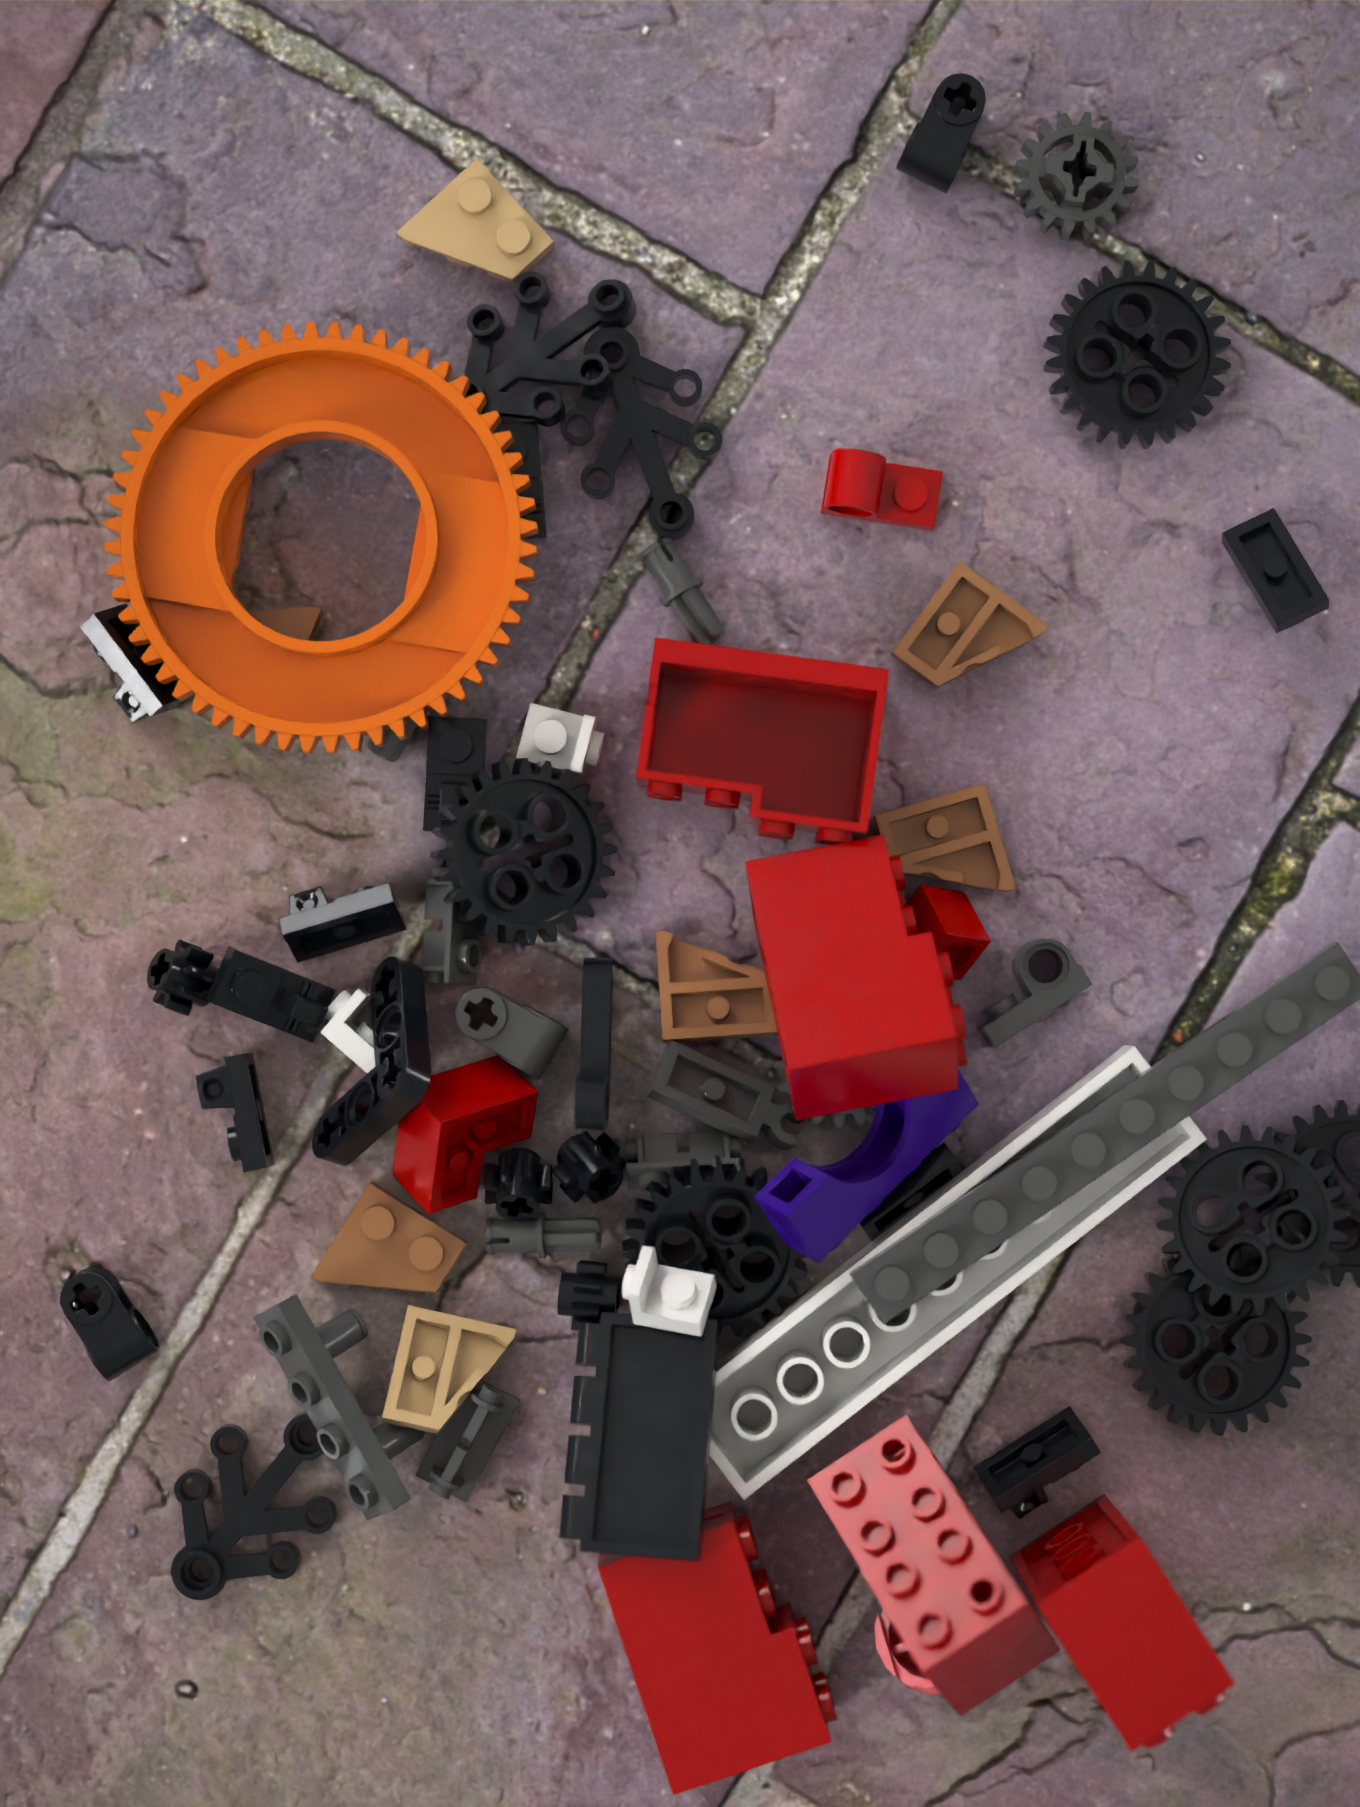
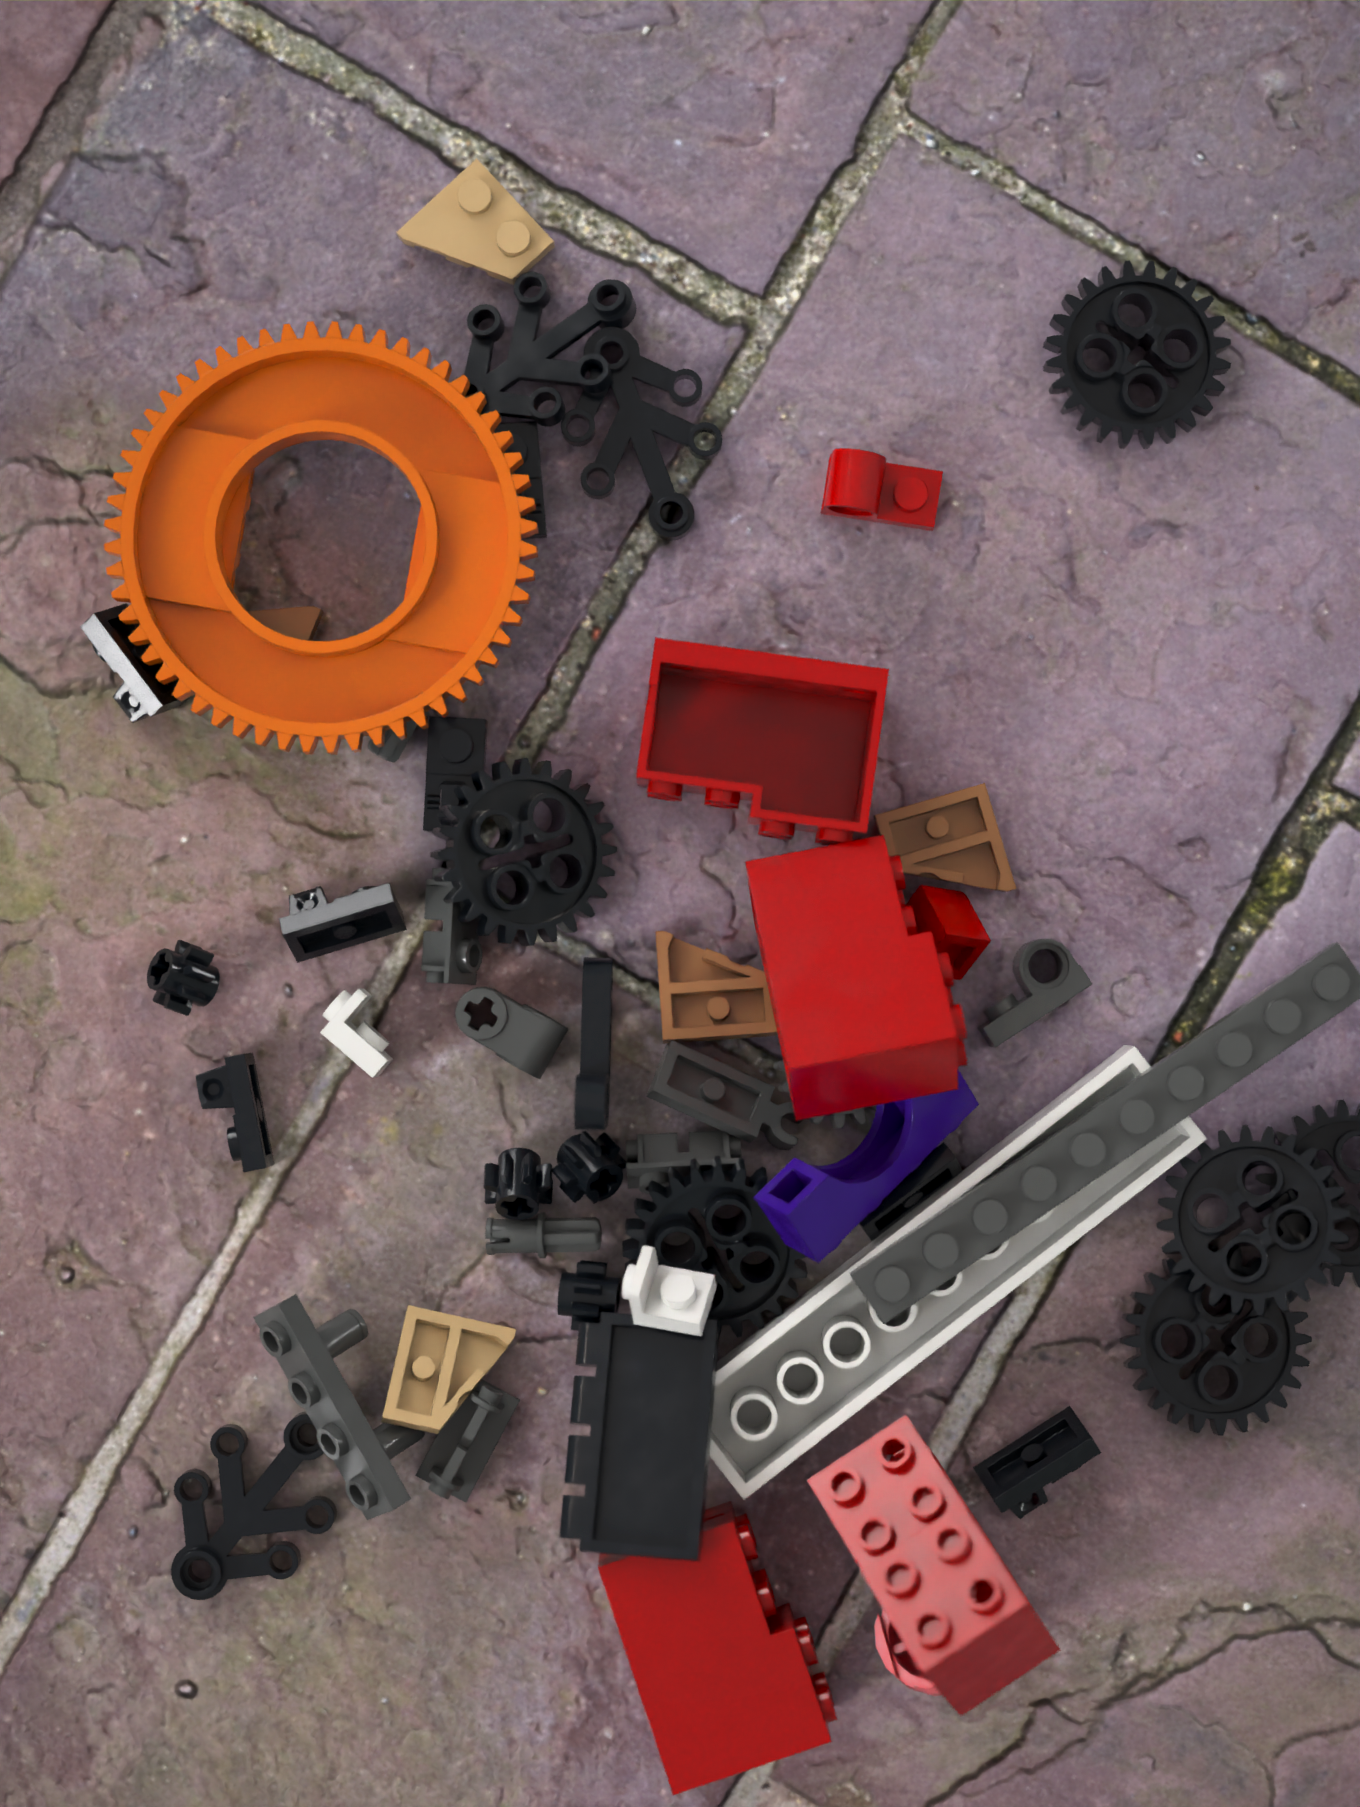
black piece [60,1266,160,1381] -> none
black hinge [206,946,336,1043] -> none
medium nougat wing [311,1181,468,1293] -> none
black beam [312,956,431,1166] -> none
red panel [392,1056,538,1214] -> none
white bracket [516,703,605,777] -> none
dark grey axle [639,537,725,645] -> none
medium nougat wing [890,561,1048,689] -> none
black piece [896,73,986,194] -> none
red piece [1008,1494,1236,1752] -> none
dark grey gear [1013,112,1139,241] -> none
black hinge [1222,508,1329,633] -> none

